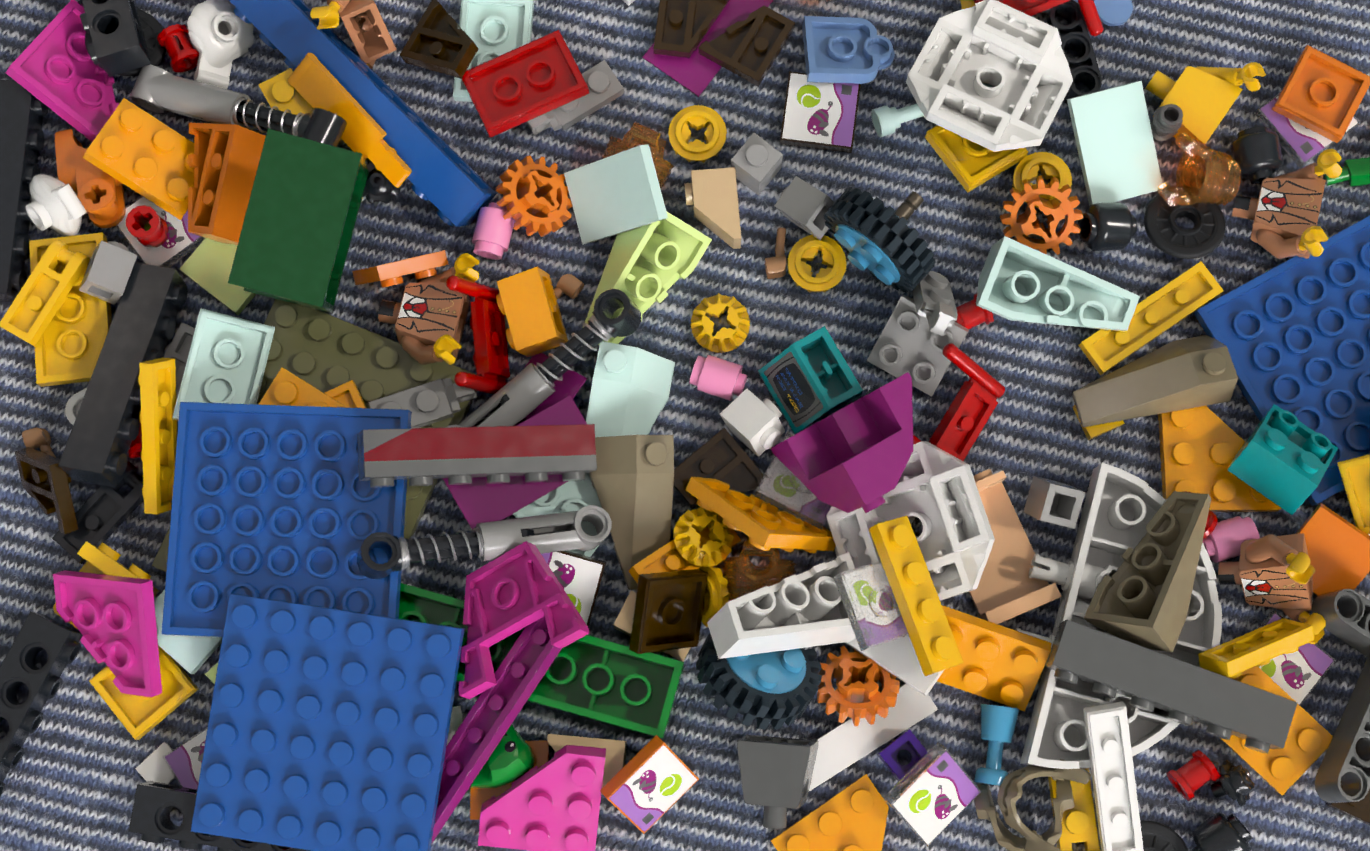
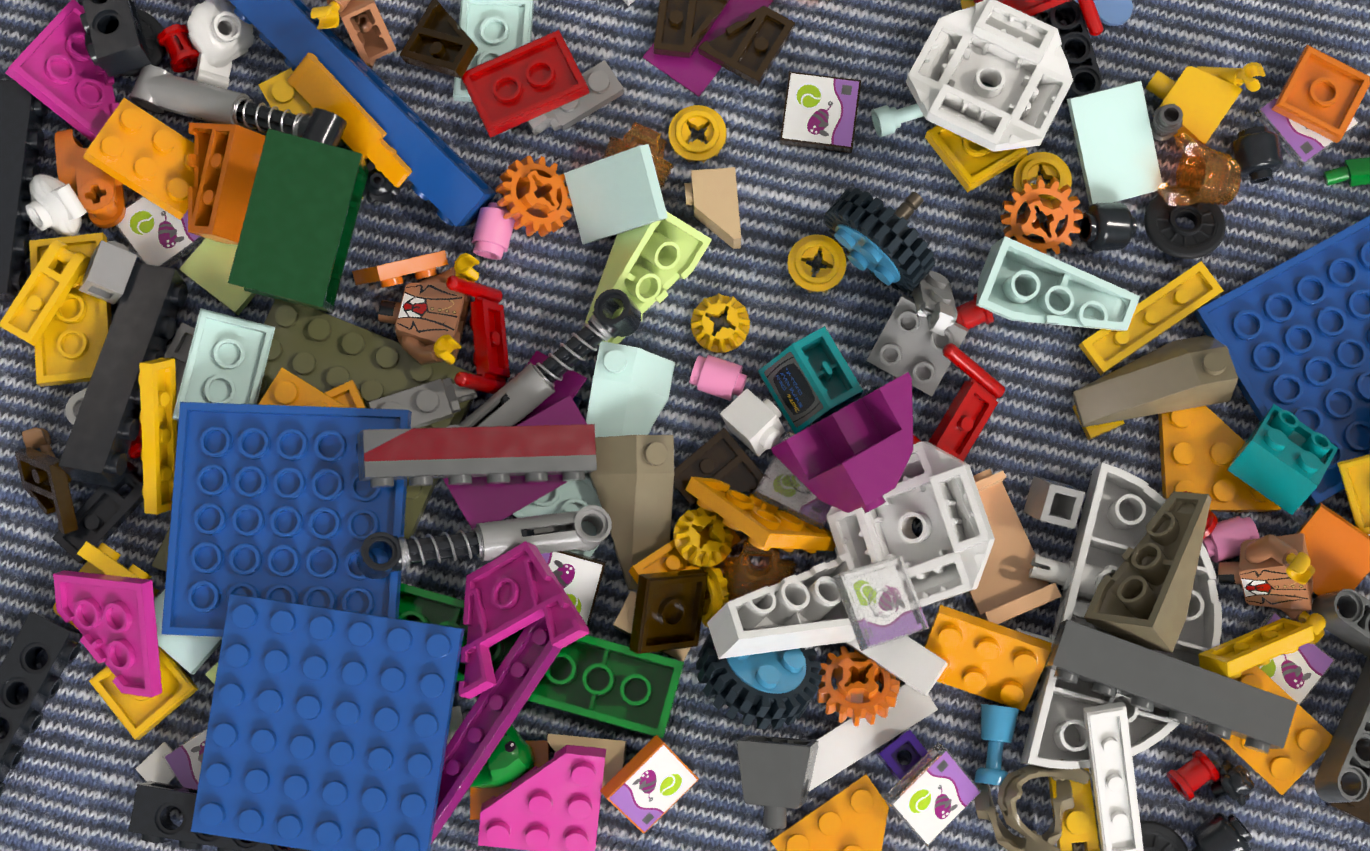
red bush [126,205,169,248] -> none
light orange brick [496,267,568,357] -> none
medium nougat hand [554,274,584,299] -> none
light grey brick [731,133,783,195] -> none
medium nougat hand [764,228,786,279] -> none
light grey brick [774,176,834,240] -> none
medium blue plate [802,16,895,84] -> none
yellow plate [869,516,964,676] -> none
nougat torso [1232,149,1342,259] -> none

